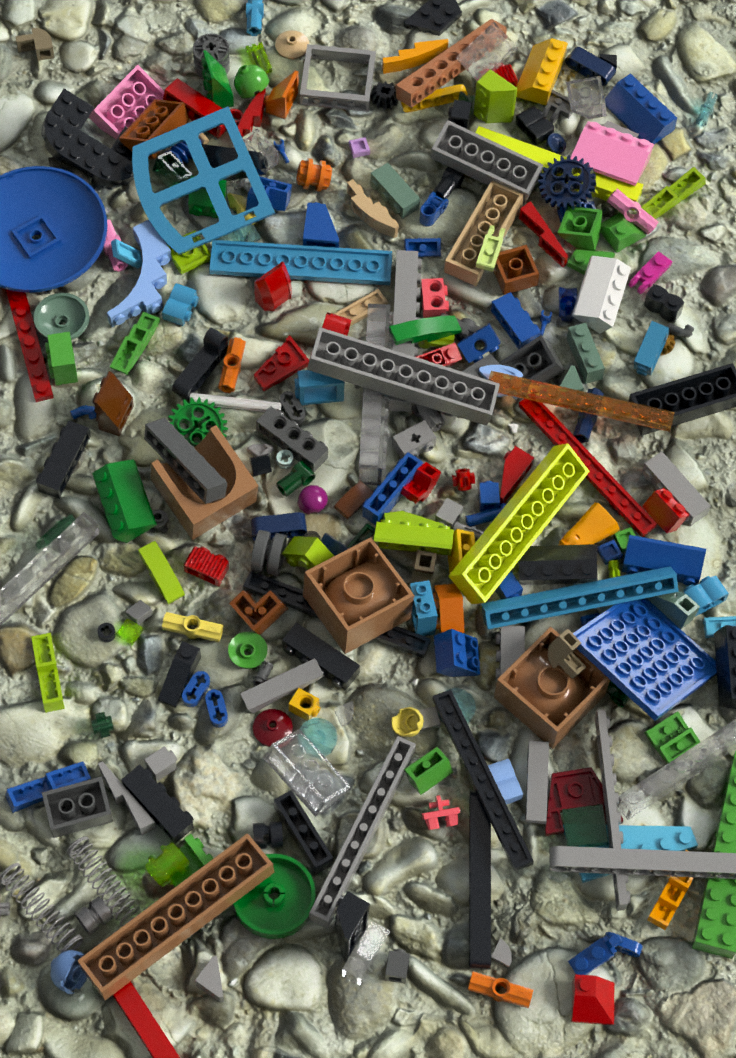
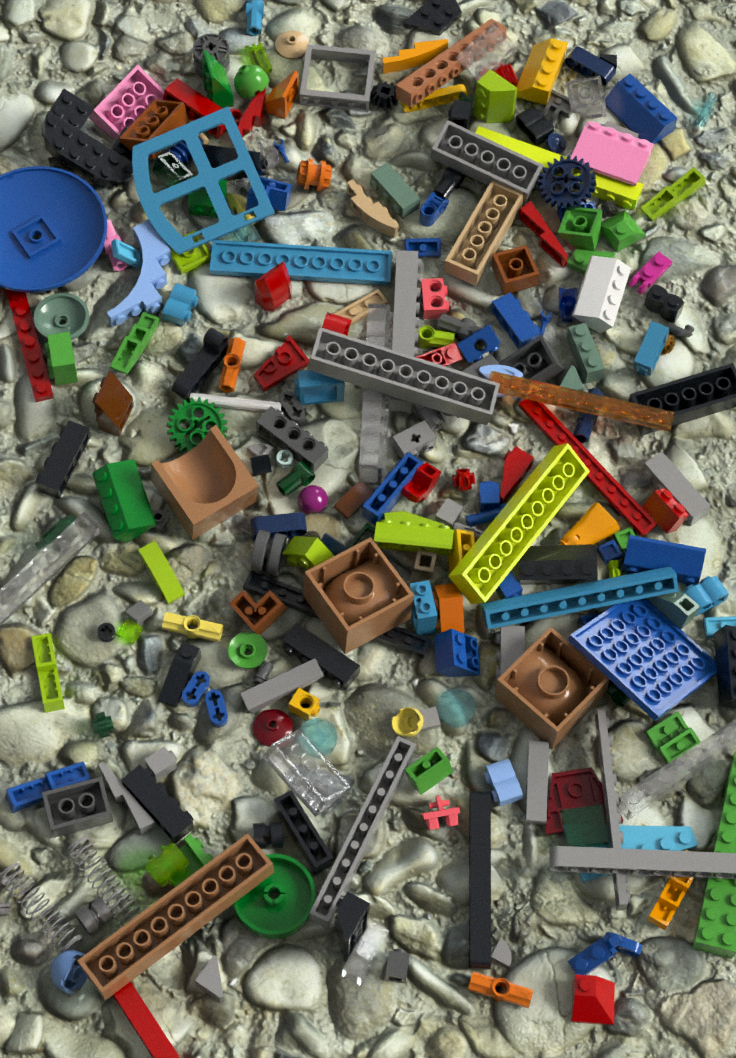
dark tan brick [15,28,55,61] -> none
blue arm [70,405,96,420] -> none
dark grey brick [144,418,227,504] -> none
red brick [183,546,229,587] -> none
blue slope [303,202,339,248] -> none
clear tile [334,701,354,728] -> none
lavender tile [349,137,370,158] -> none
green slope [389,315,462,345] -> none
black plate [432,689,534,872] -> none
yellowish green hinge [476,225,505,272] -> none
dark tan brick [548,629,586,679] -> none
bright pink piece [607,189,658,234] -> none

